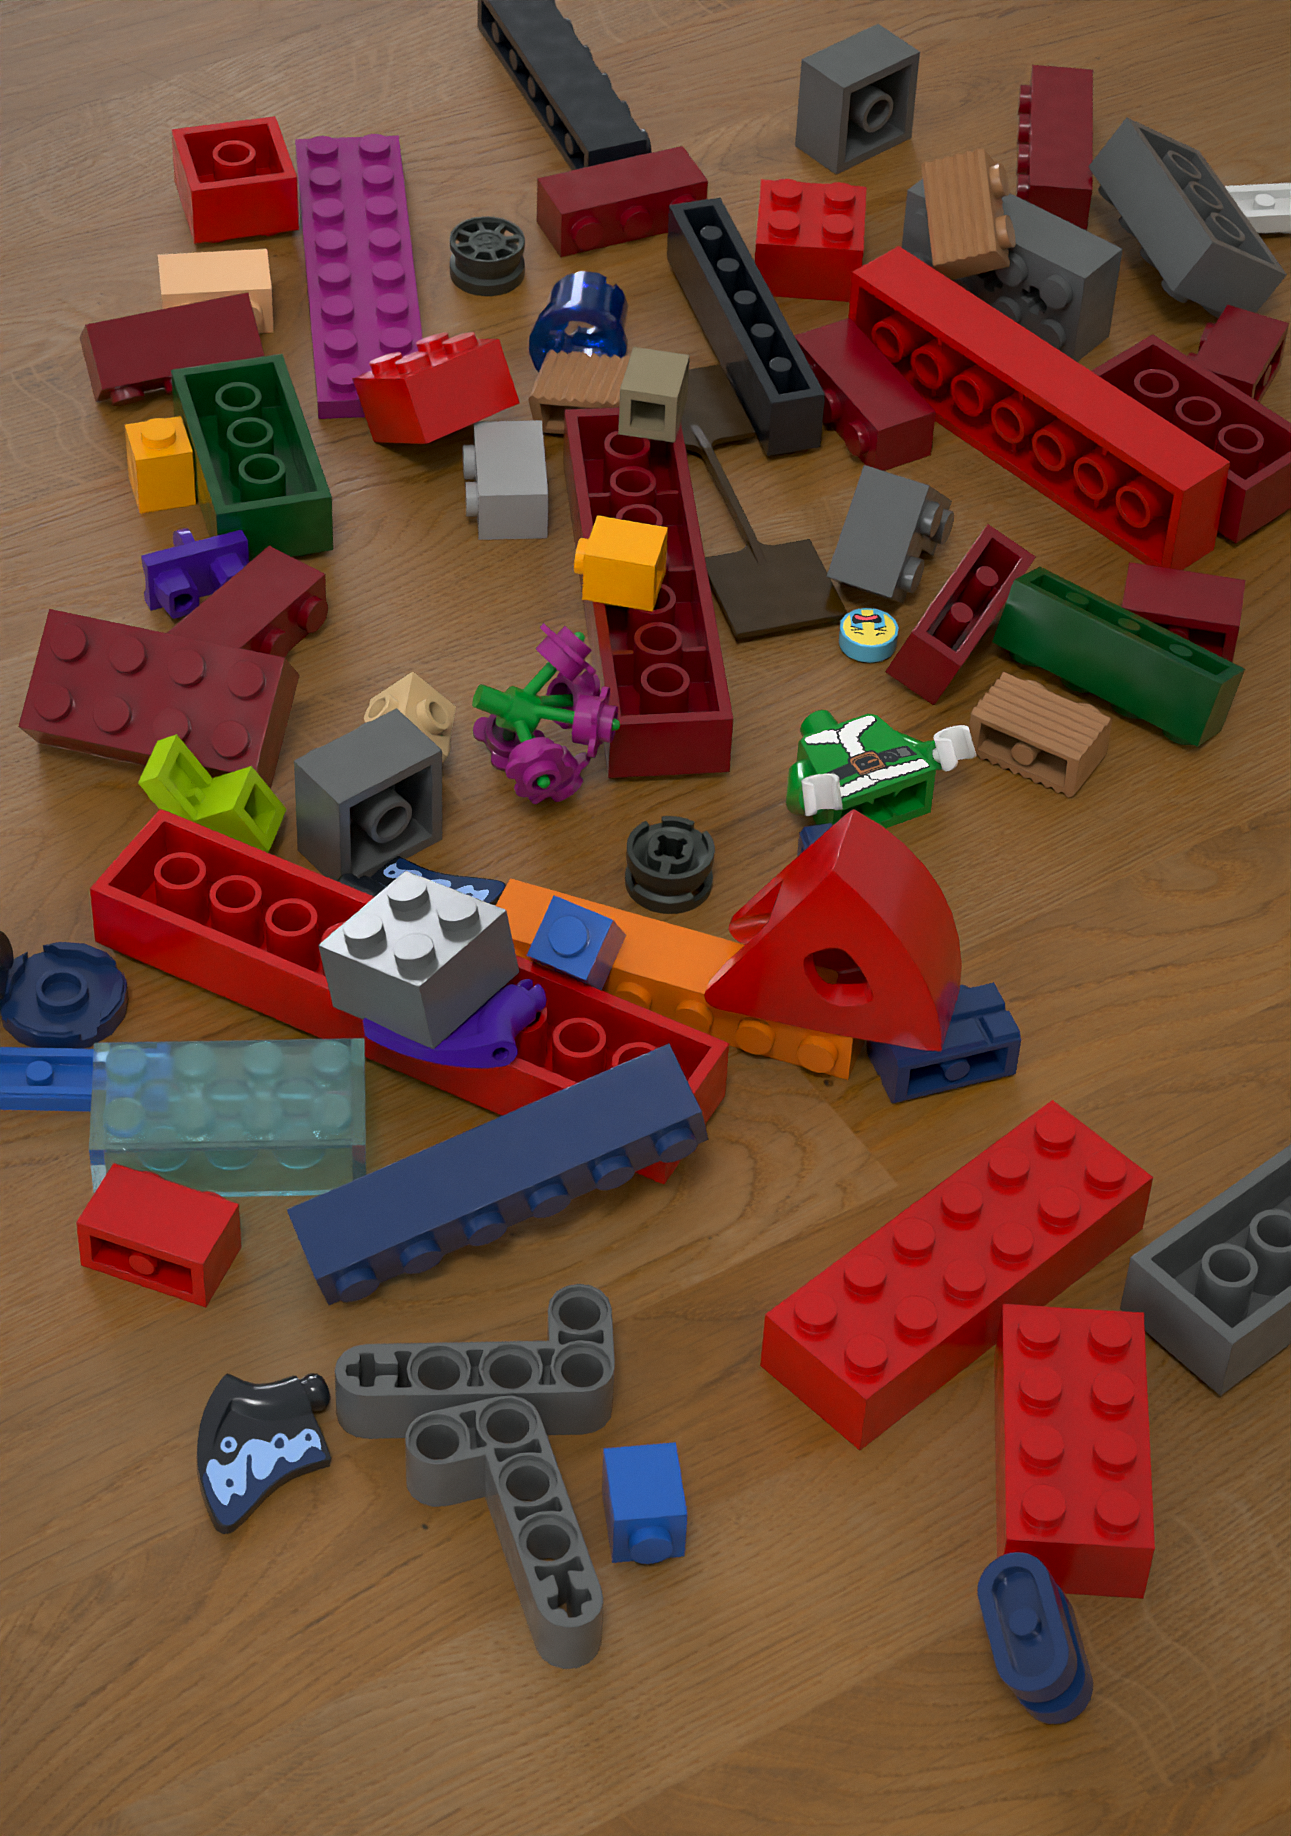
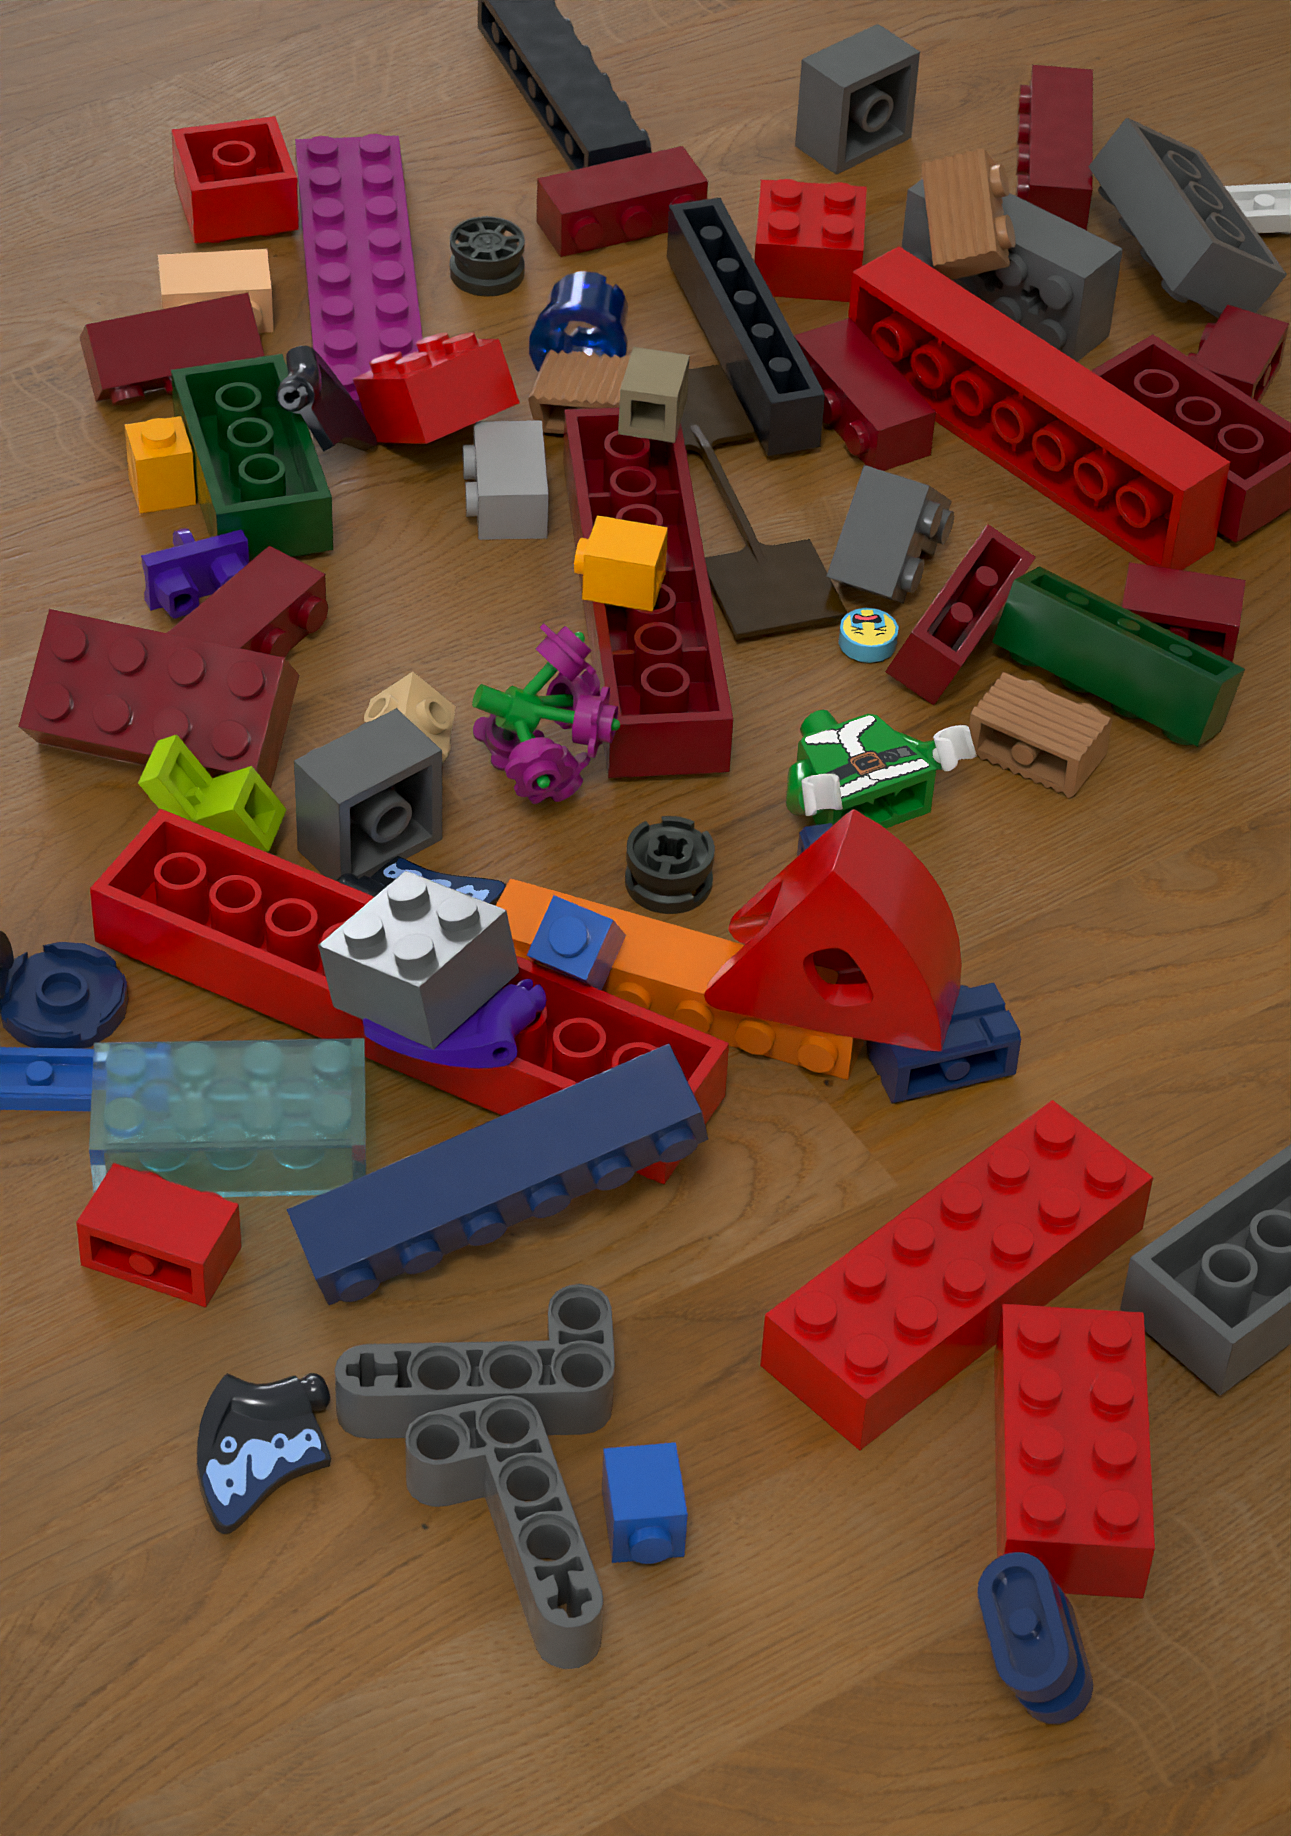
none -> black arm [276,346,378,451]

